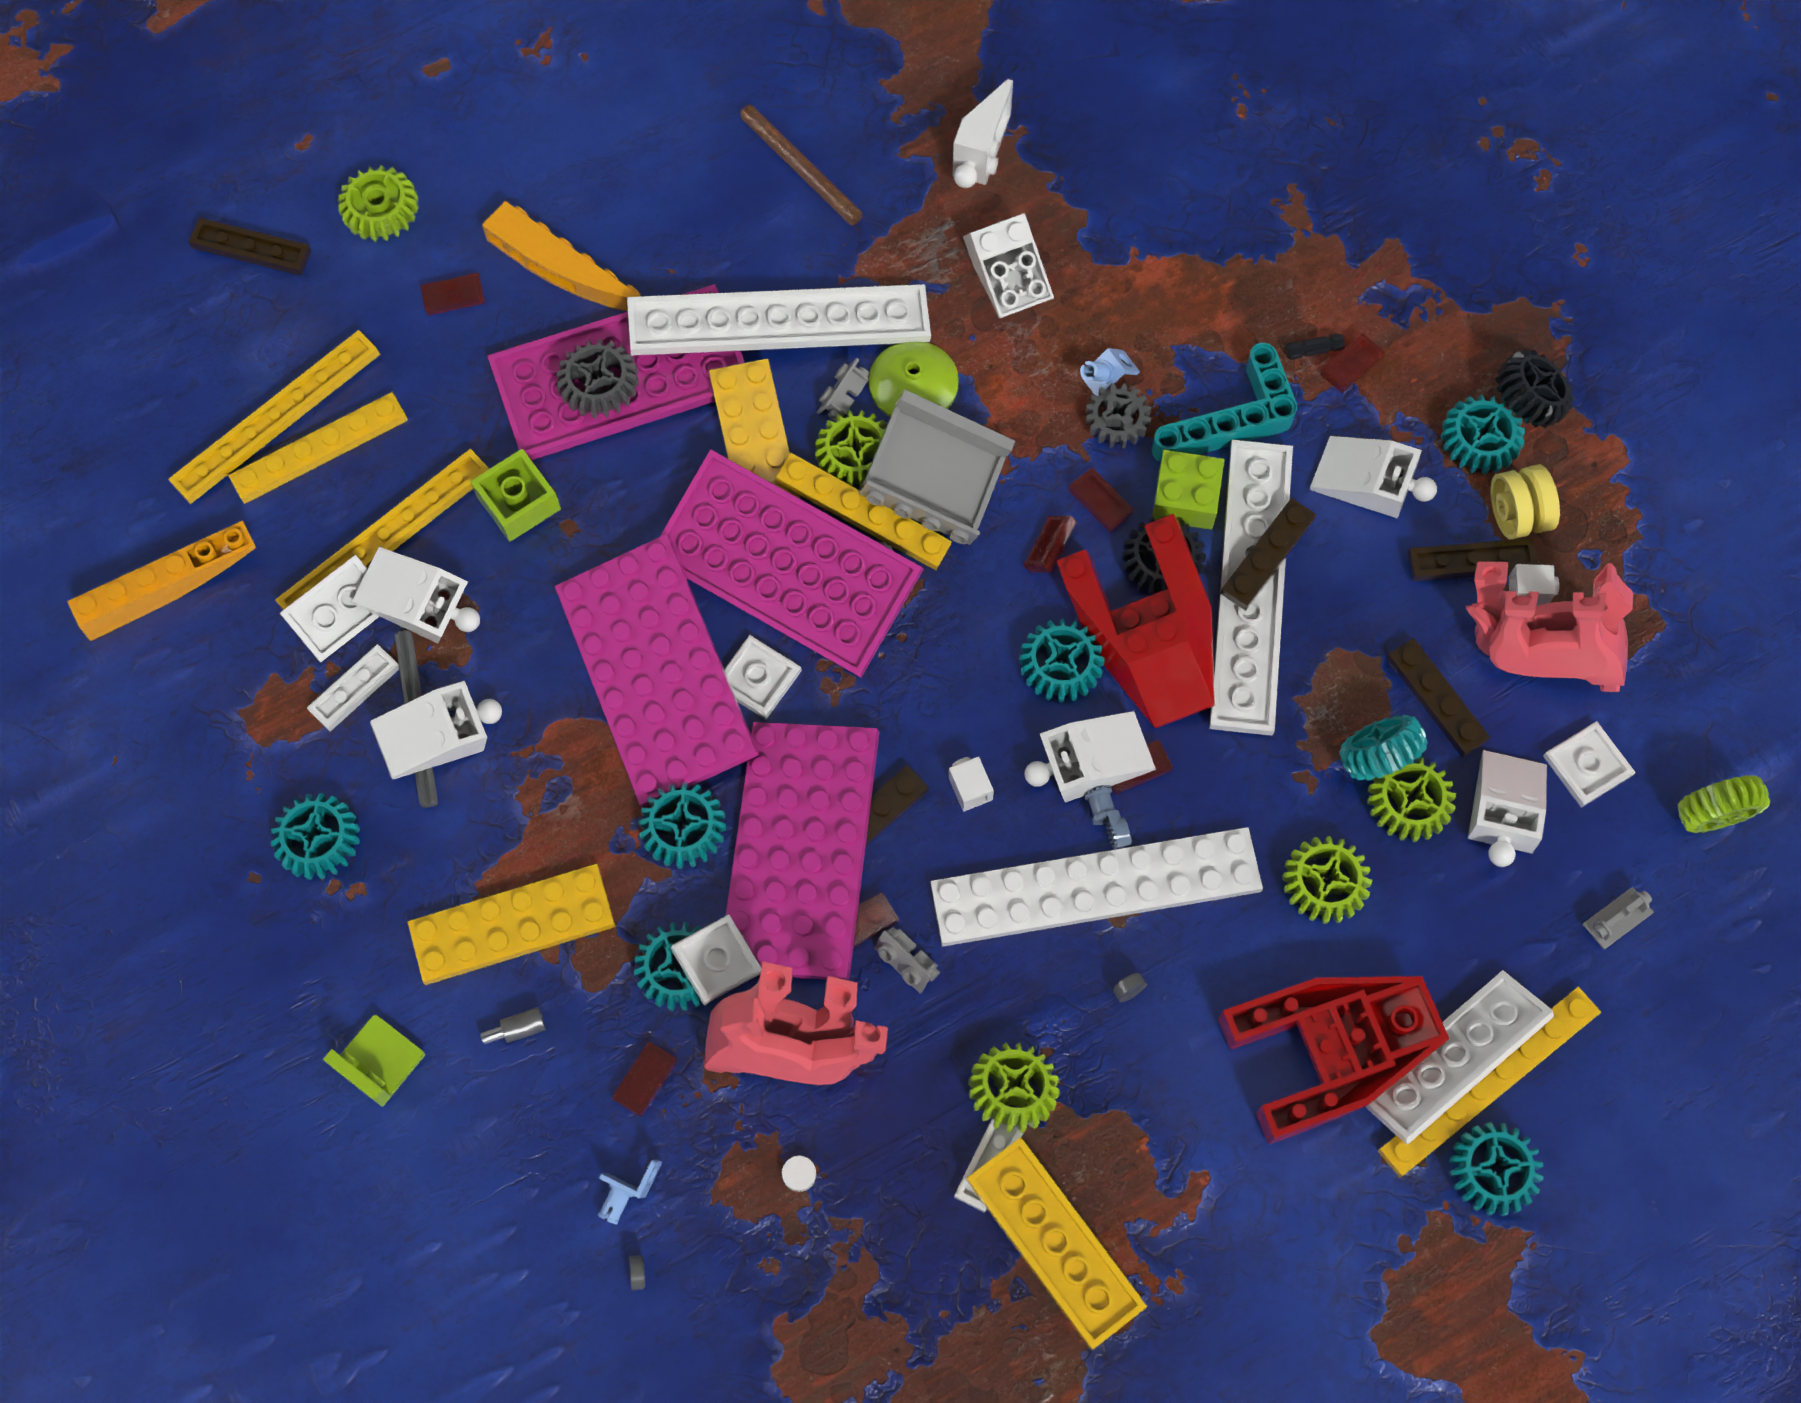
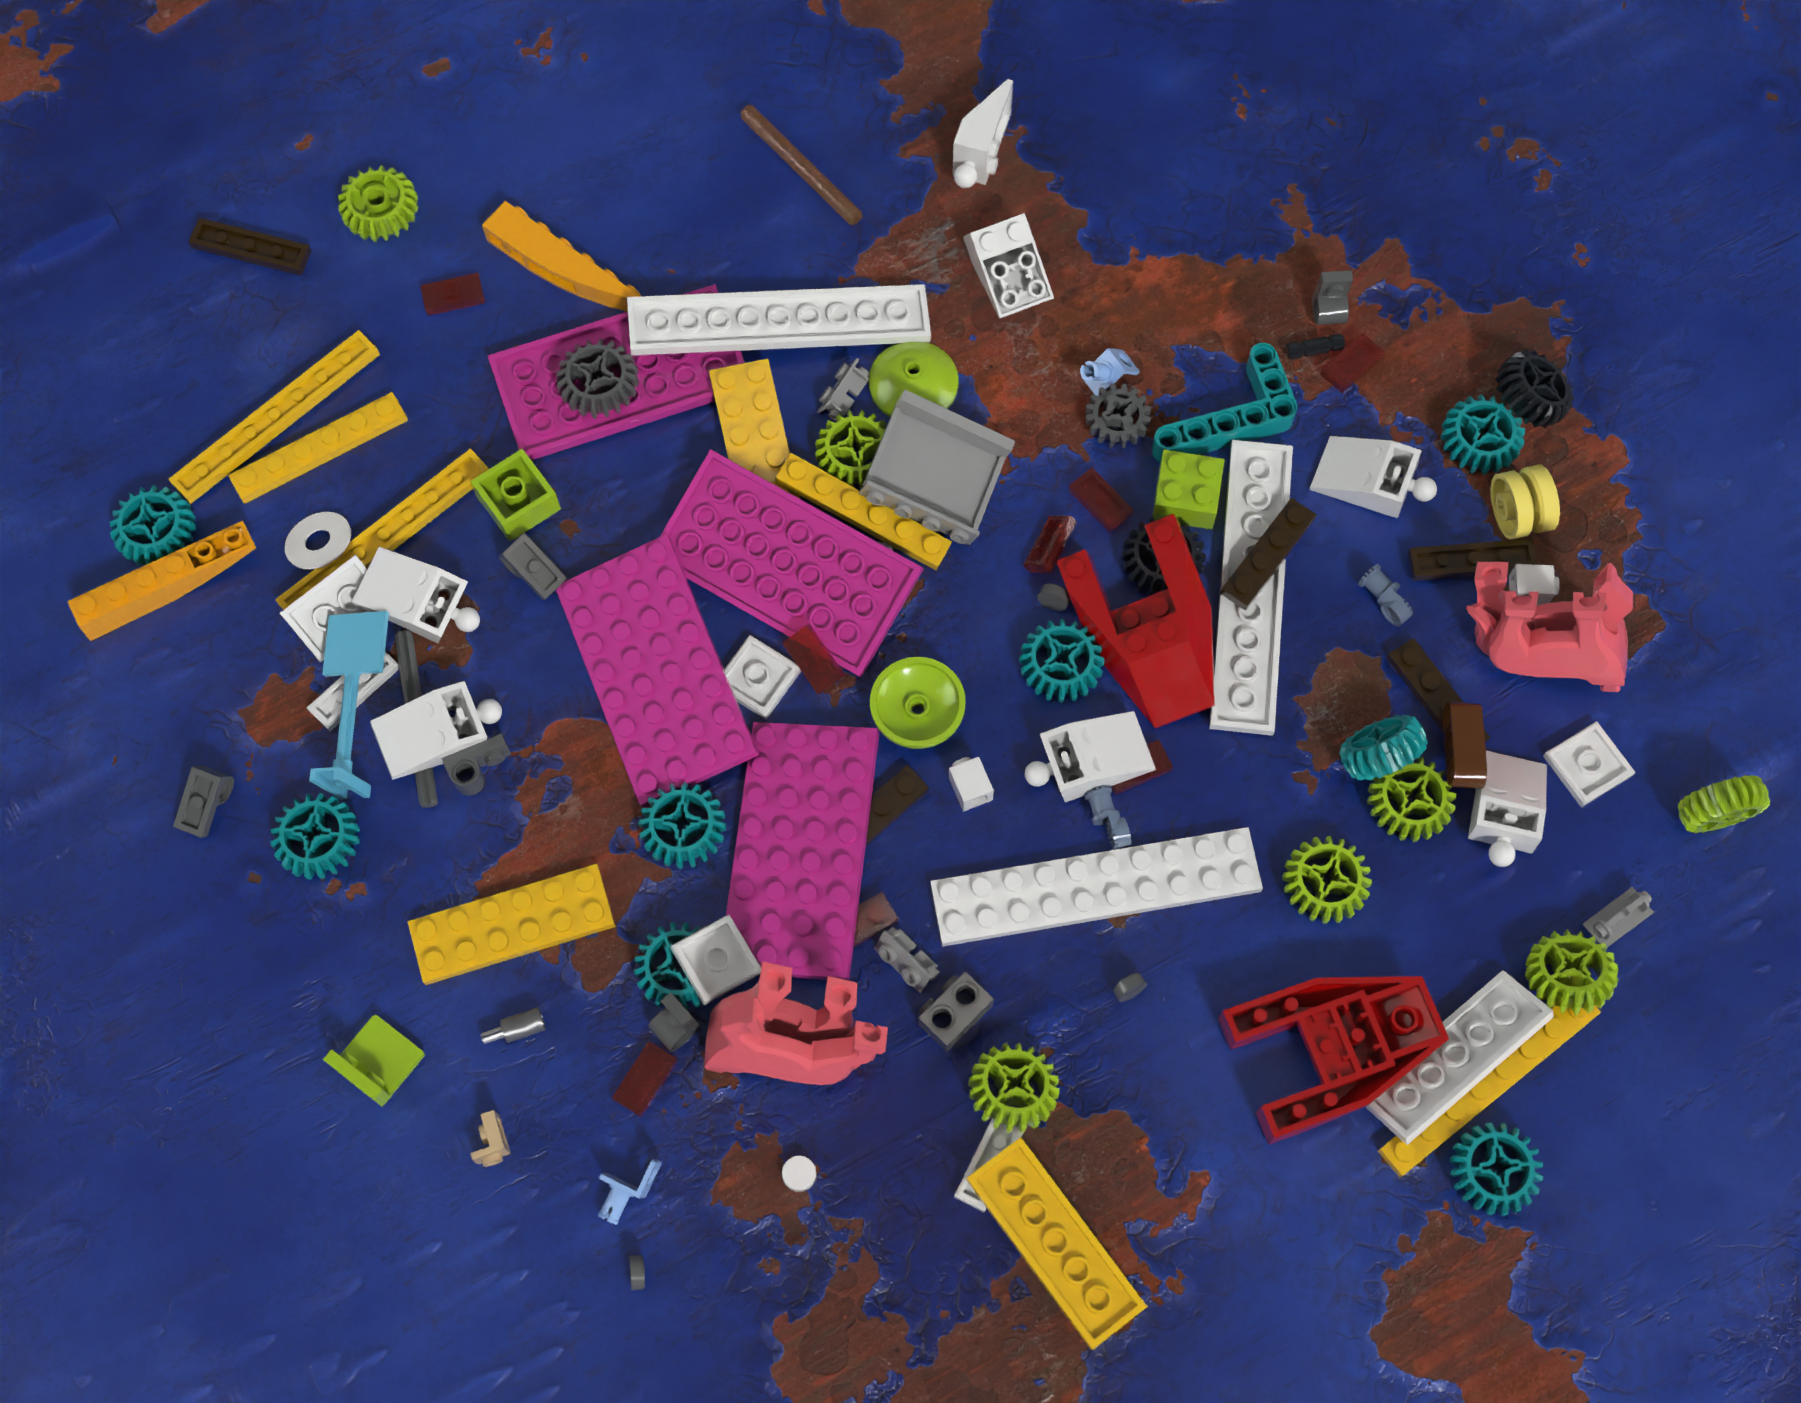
none -> teal gear [109,485,196,566]
none -> dark grey plate [173,765,234,838]
none -> white gear [285,512,351,569]
none -> medium azure piece [309,611,389,799]
none -> dark grey plate [441,733,511,796]
none -> tan bracket [471,1110,511,1167]
none -> dark grey plate [499,533,567,600]
none -> dark grey plate [649,992,702,1052]
none -> clear red plate [783,624,845,694]
none -> lime dish [870,657,966,749]
none -> dark grey brick [918,971,994,1052]
none -> dark grey tile [1037,583,1070,611]
none -> dark grey plate [1311,270,1353,325]
none -> sand blue connector [1358,564,1413,626]
none -> reddish brown beam [1443,701,1487,789]
none -> lime gear [1525,929,1619,1015]

